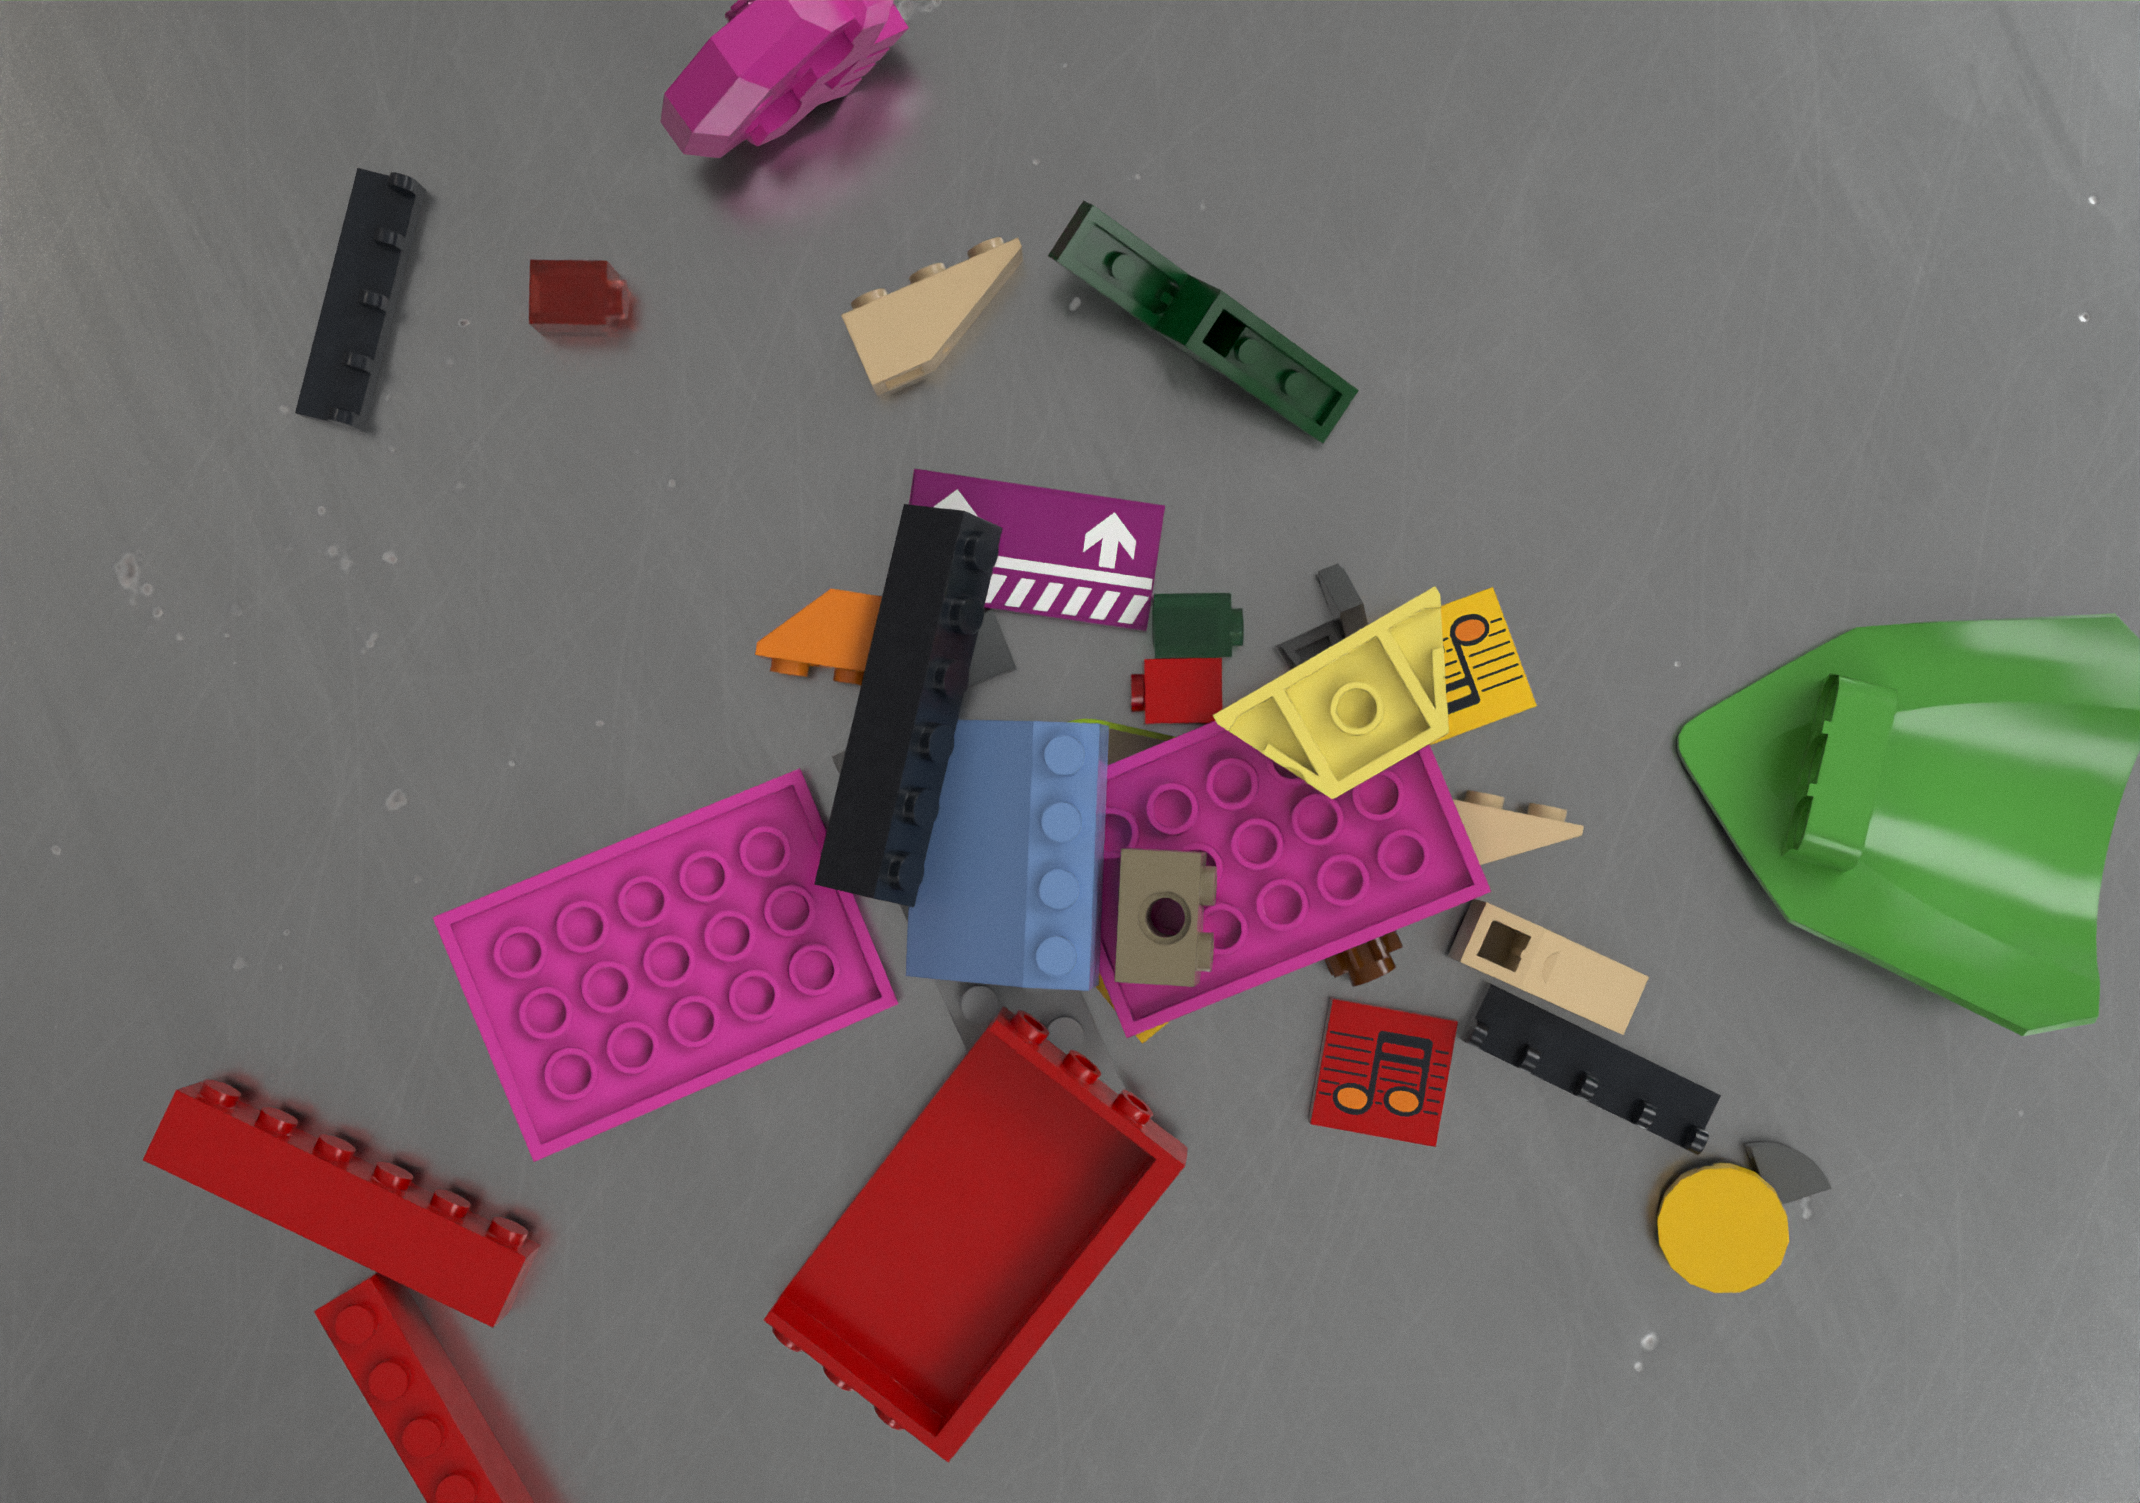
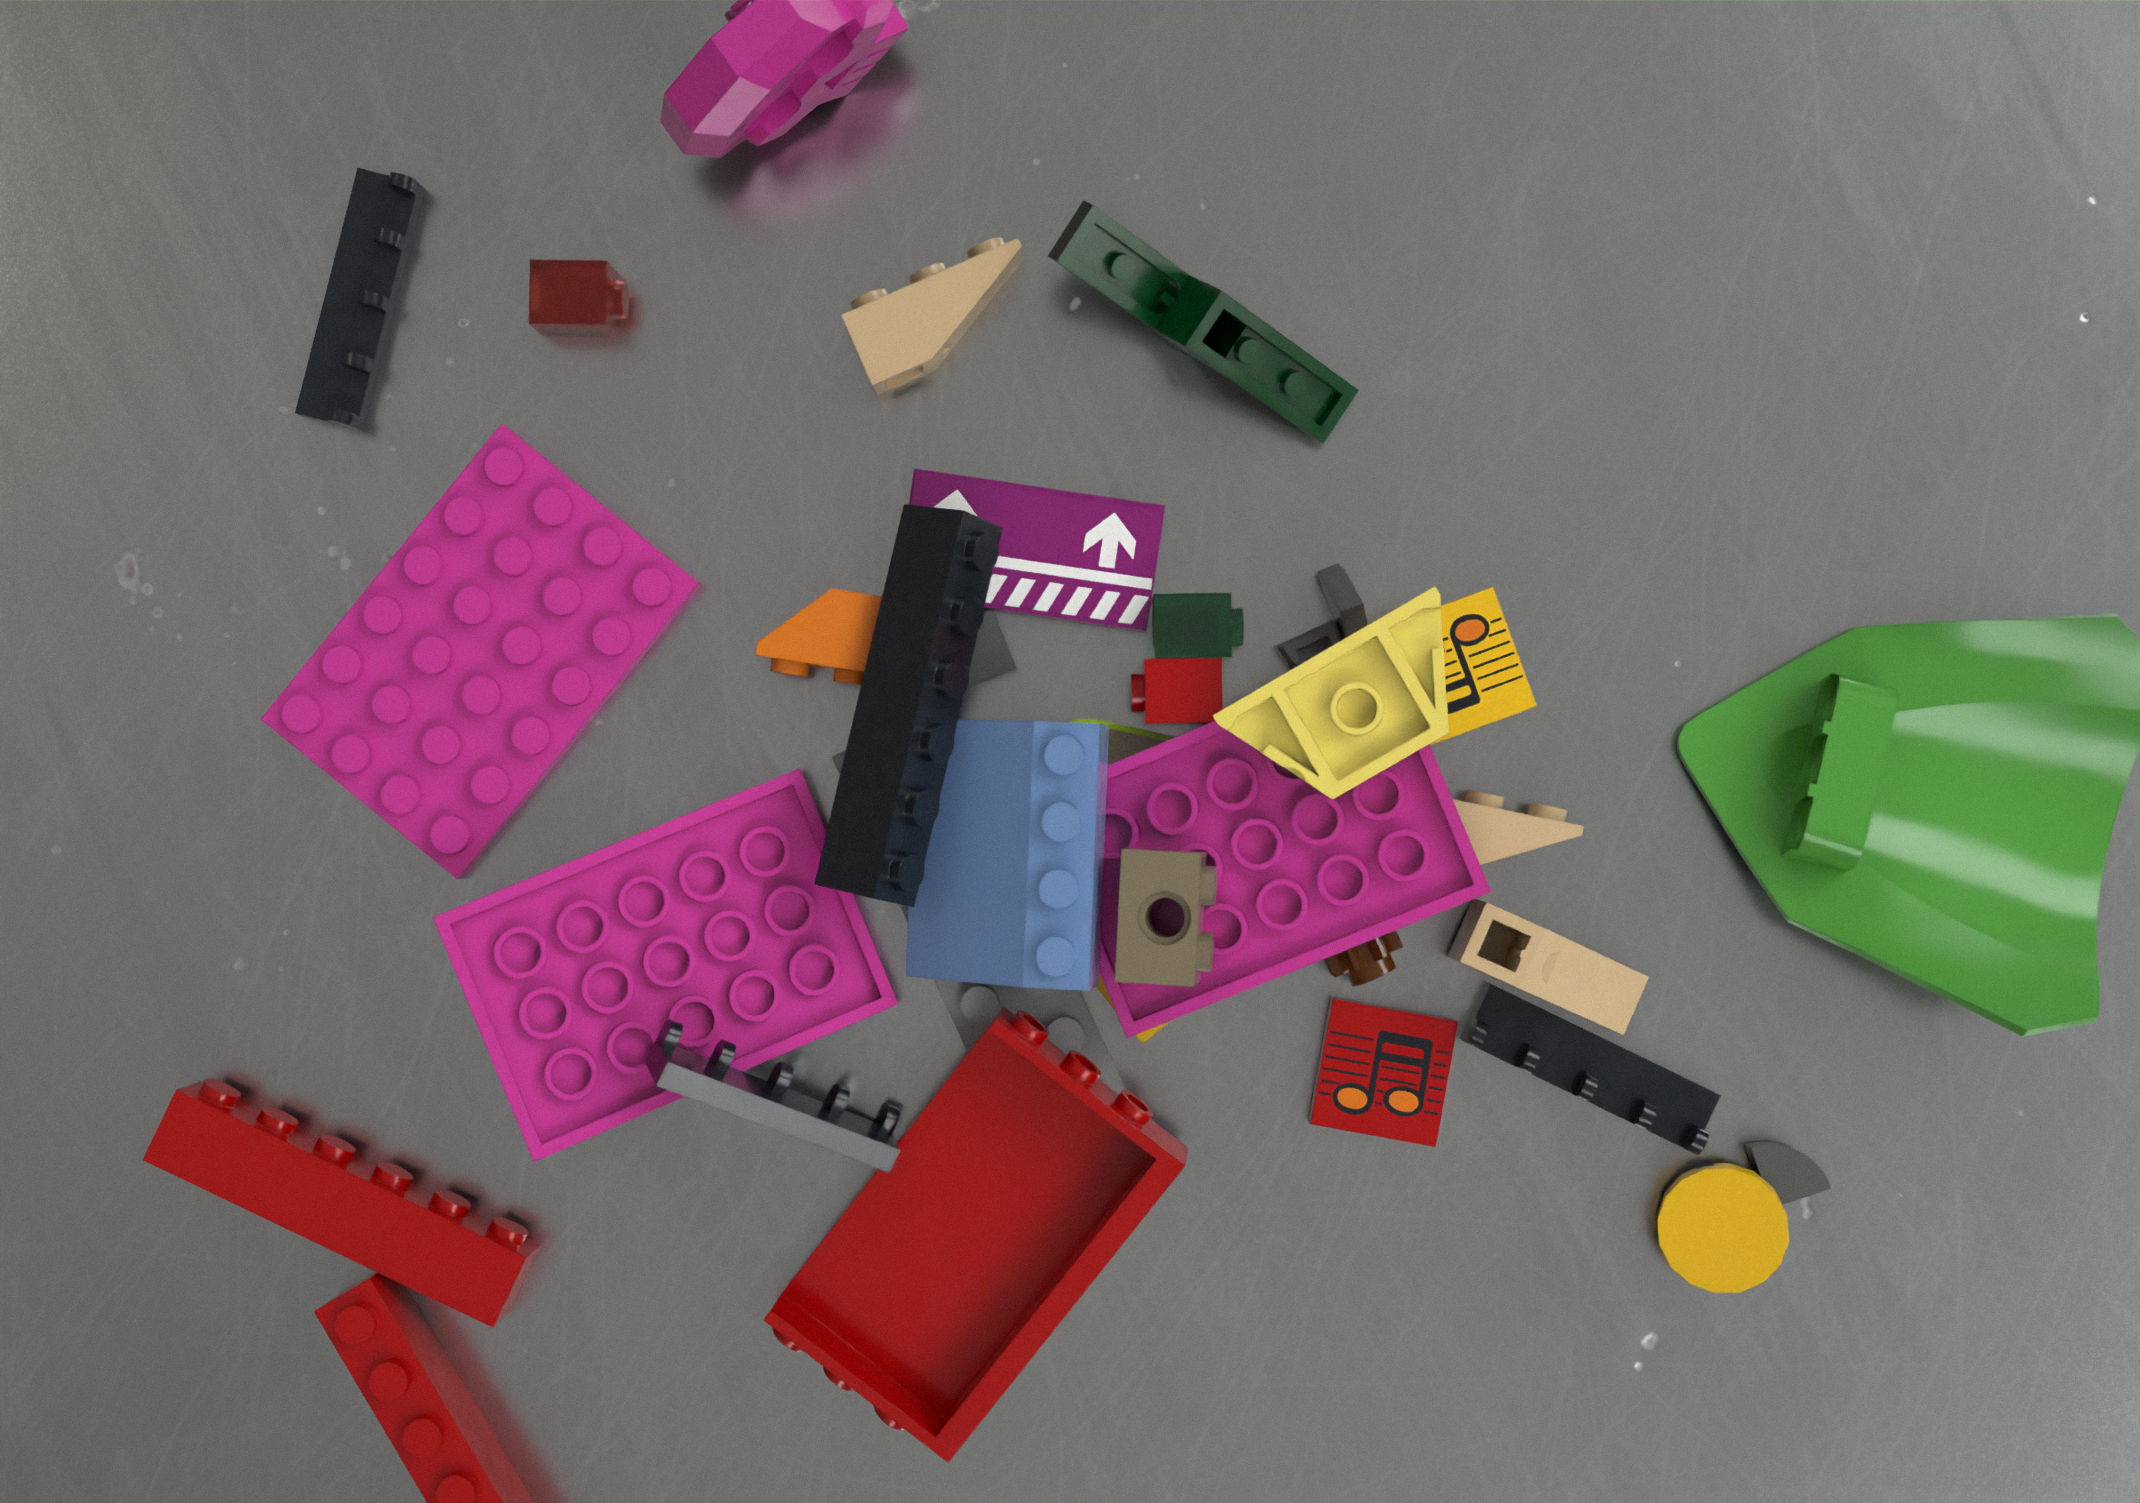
none -> dark pink plate [260,423,702,879]
none -> hinge [645,1019,901,1173]

